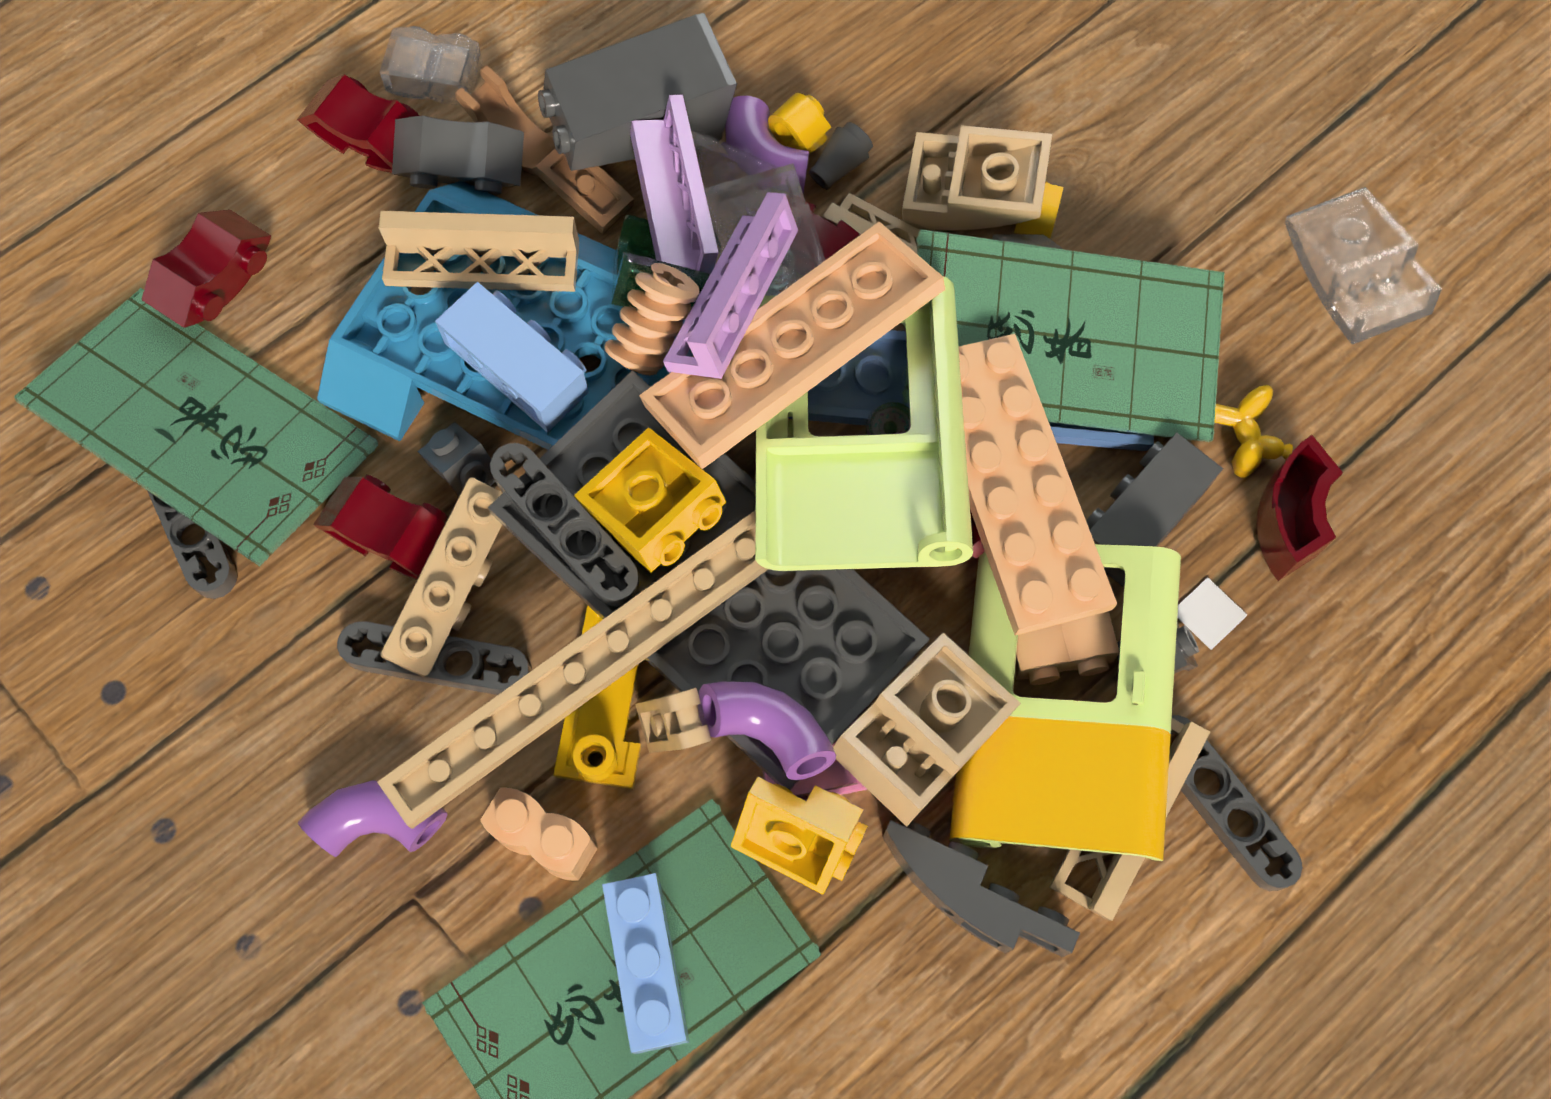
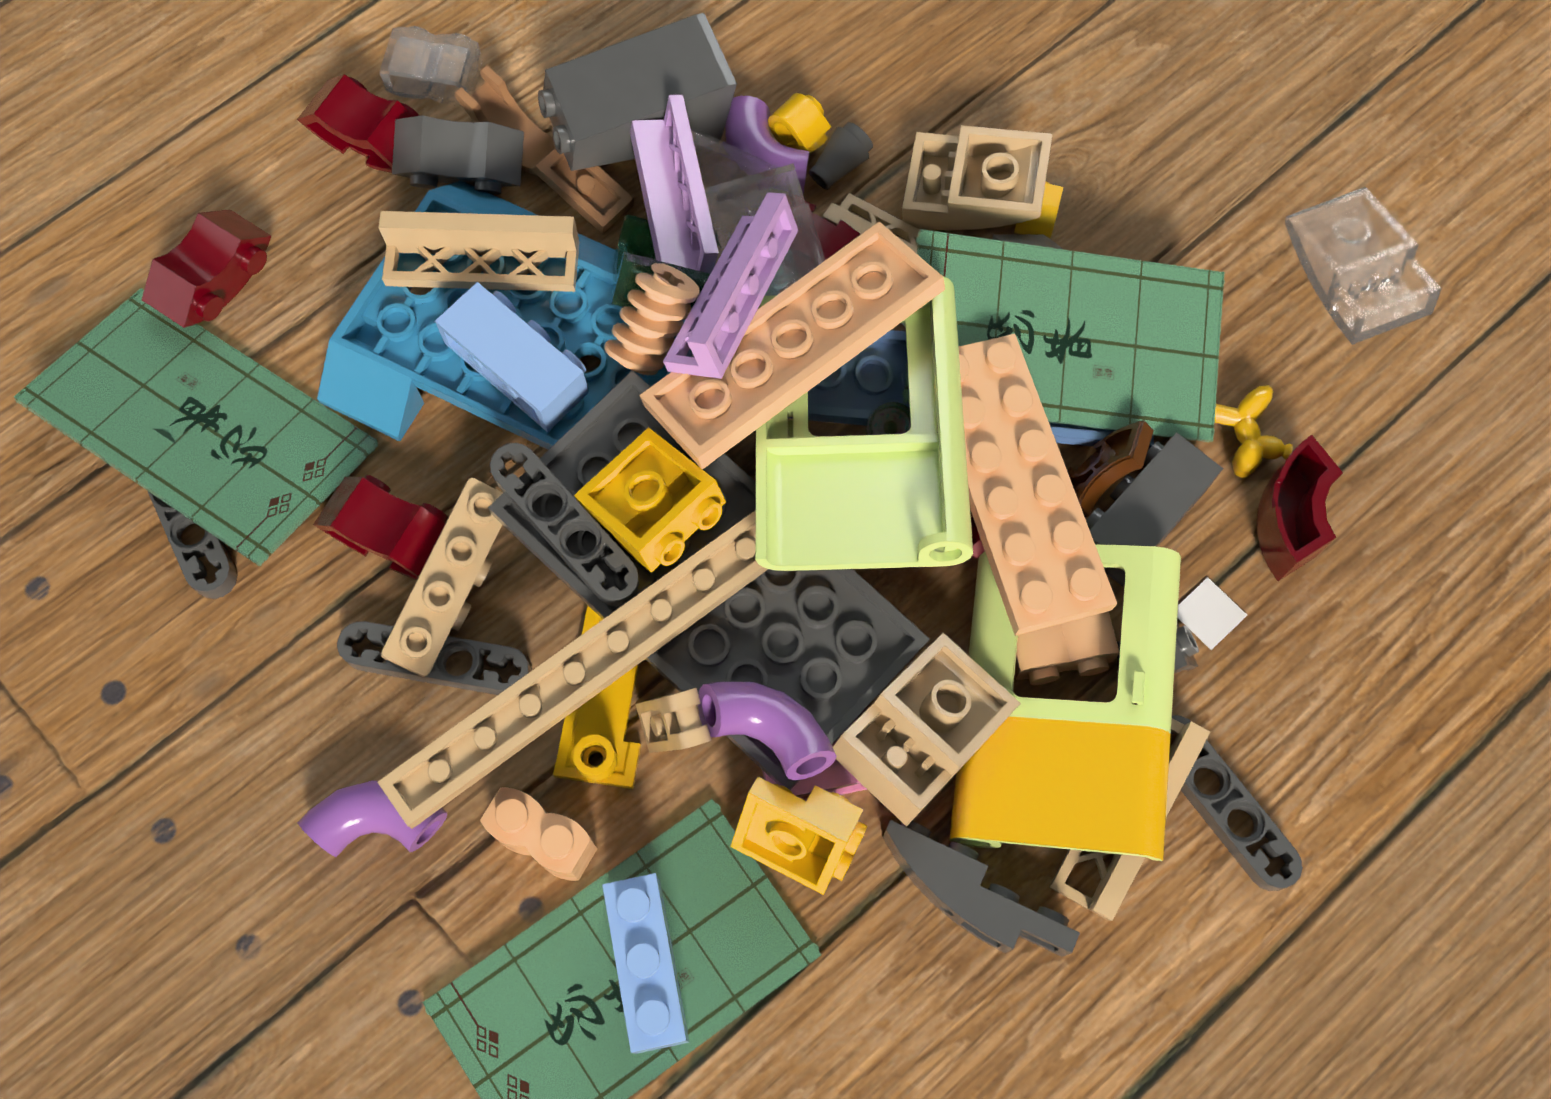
dark grey bracket [418,422,495,497] -> none
none -> reddish brown tile [1067,420,1154,517]

